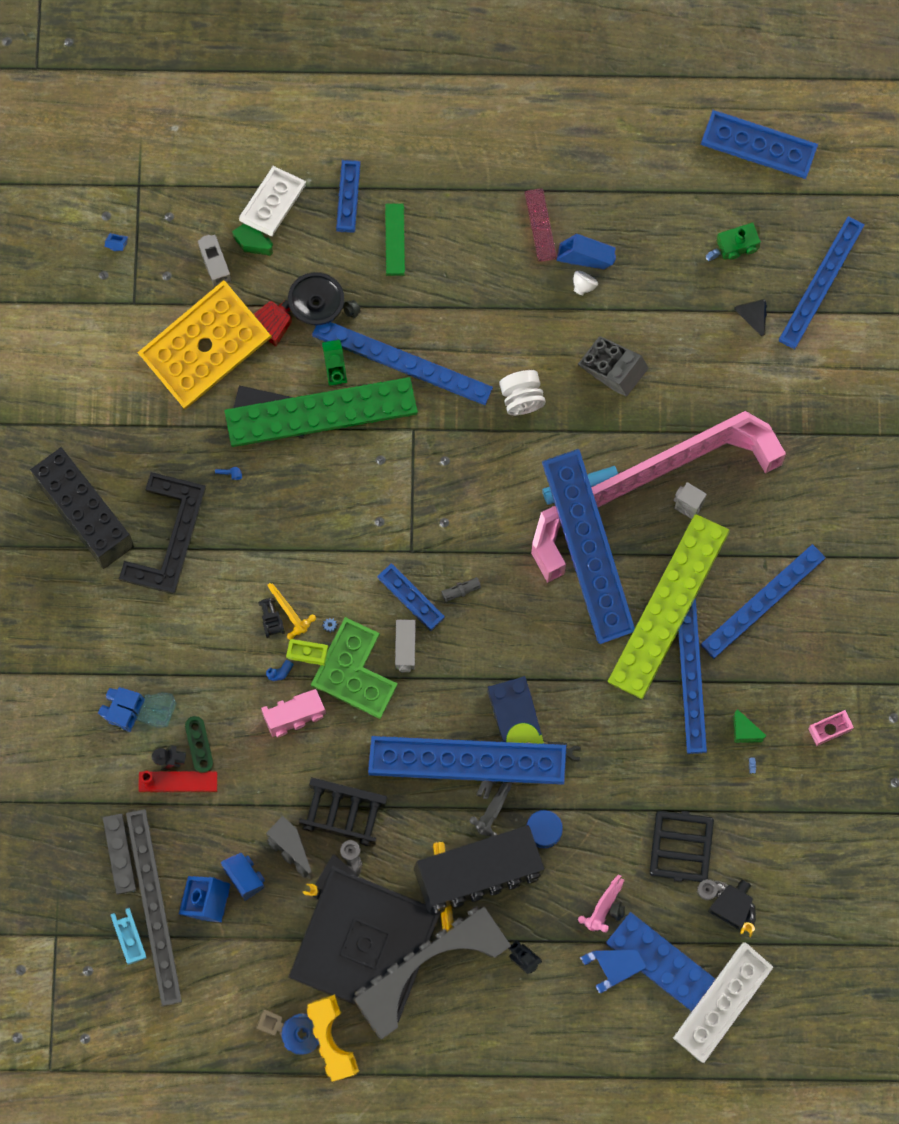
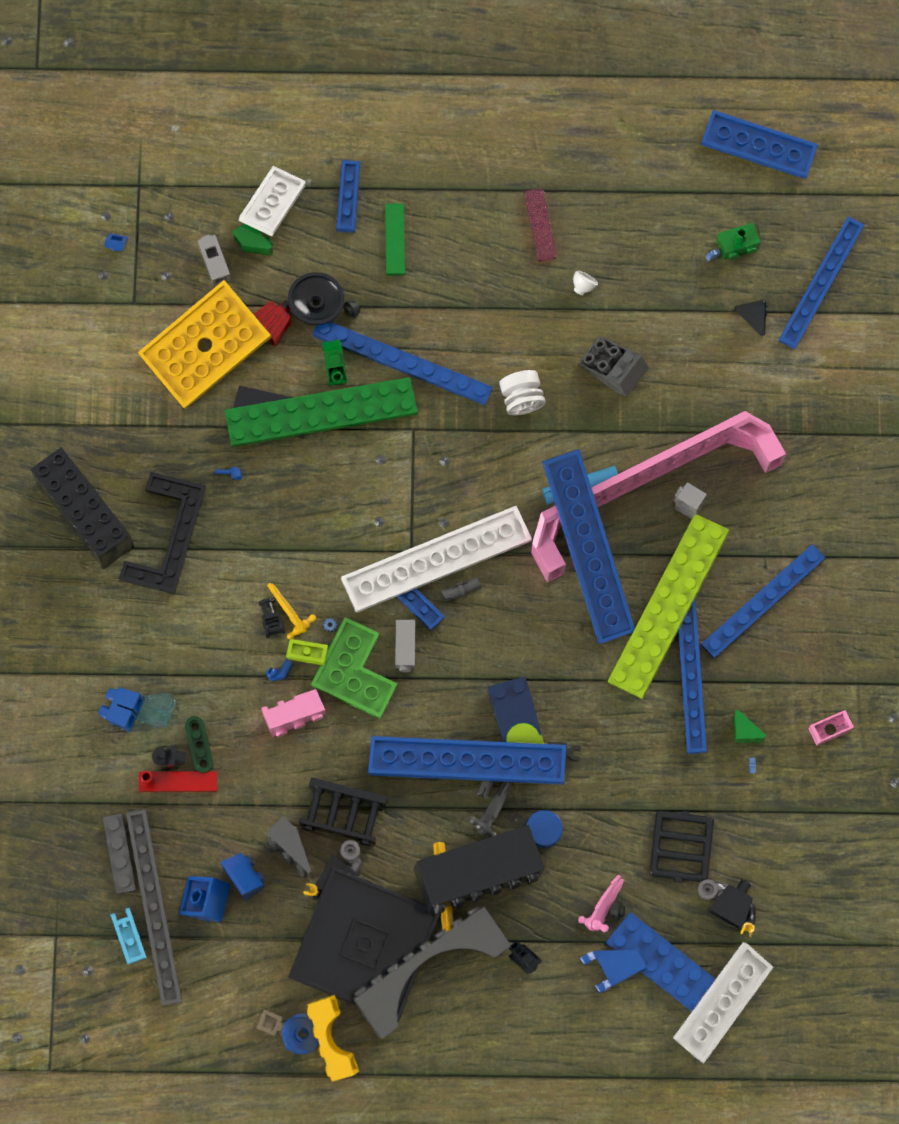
blue slope [557,234,616,270] -> none
none -> white plate [341,506,532,613]

